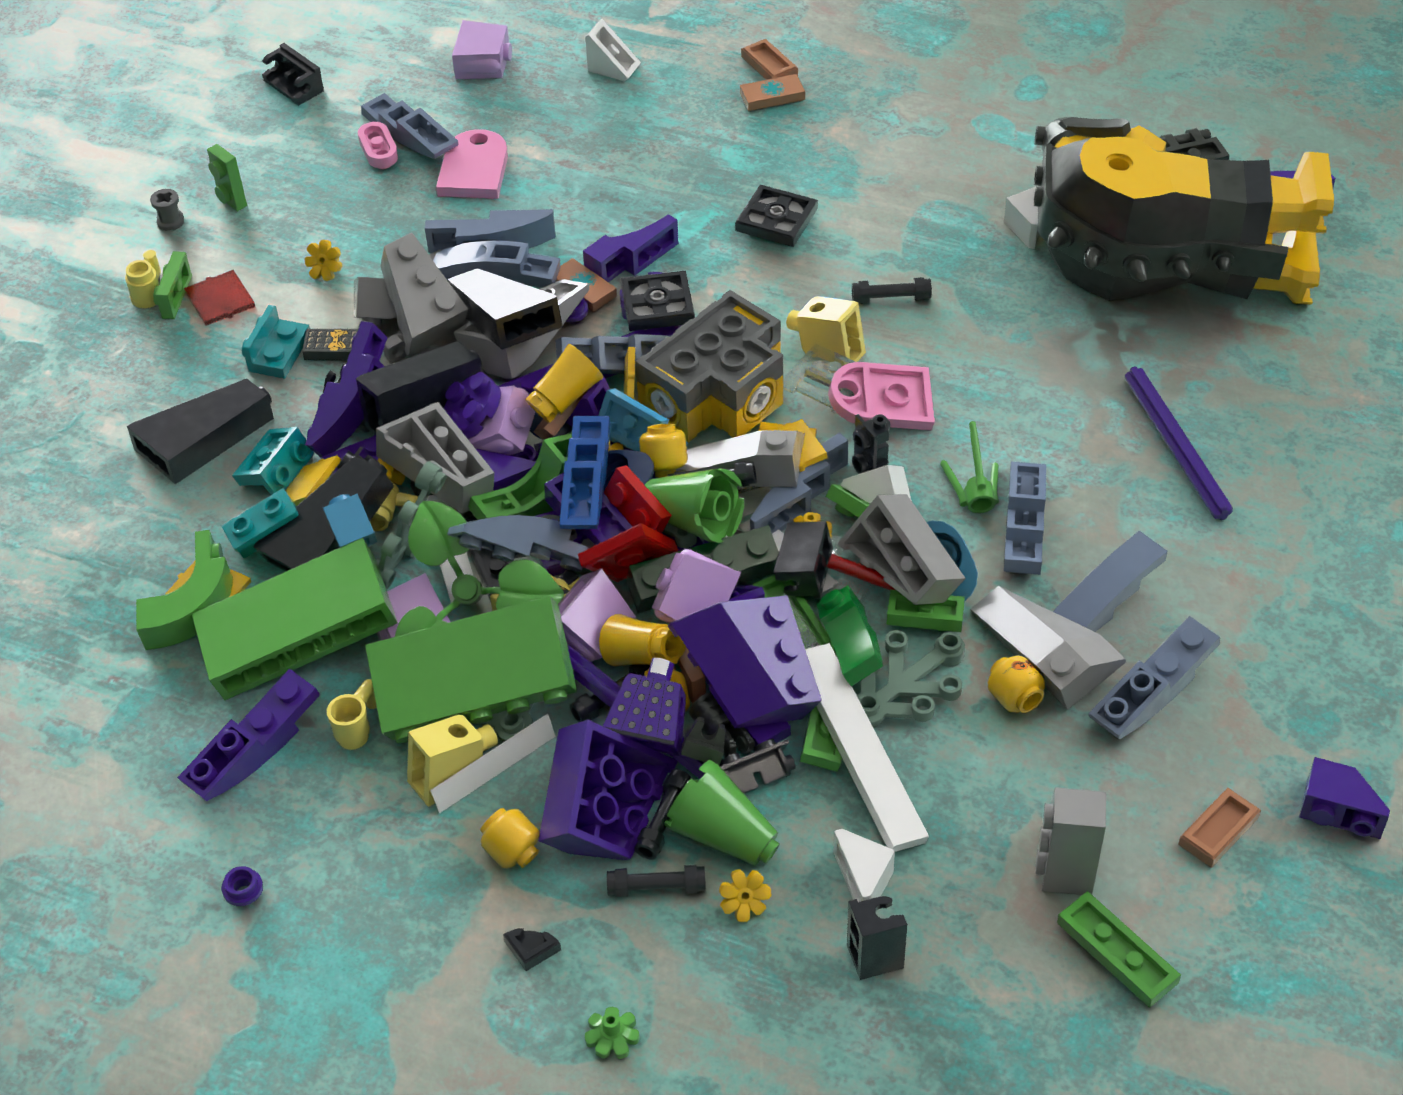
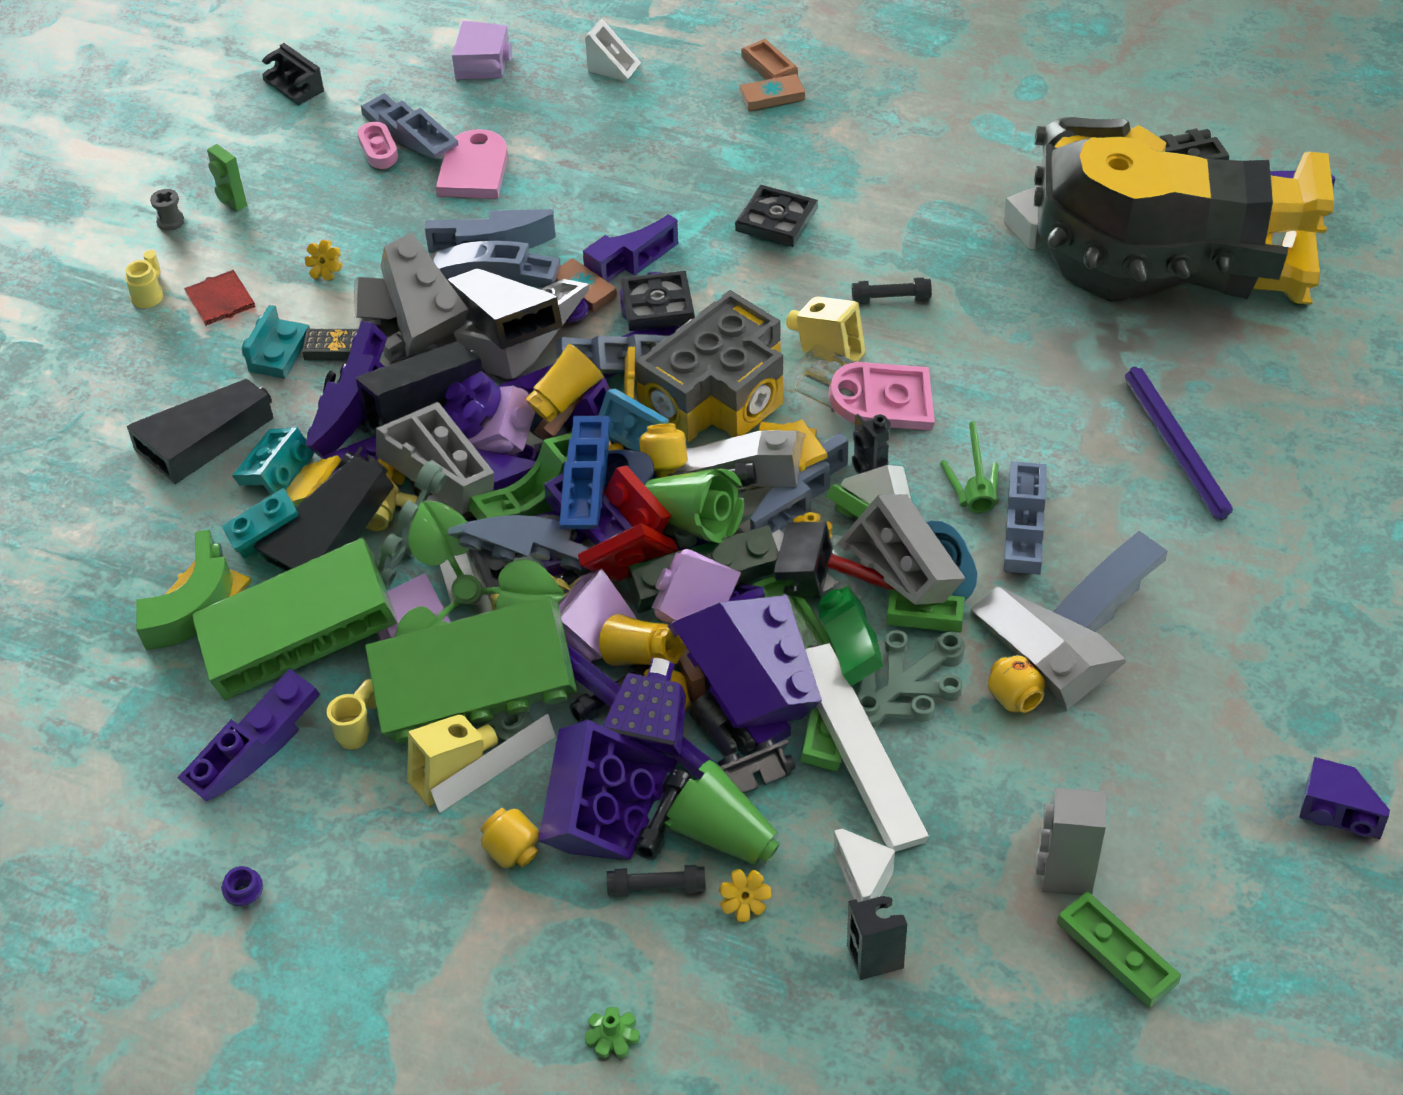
bright green plate [153,251,192,319] -> none
dark azure brick [323,493,377,548] -> none
black tile [503,928,561,971] -> none
pearl dark grey tile [681,717,725,765] -> none
sand blue slope [1089,616,1220,739] -> none
nougat tile [1178,788,1261,868] -> none

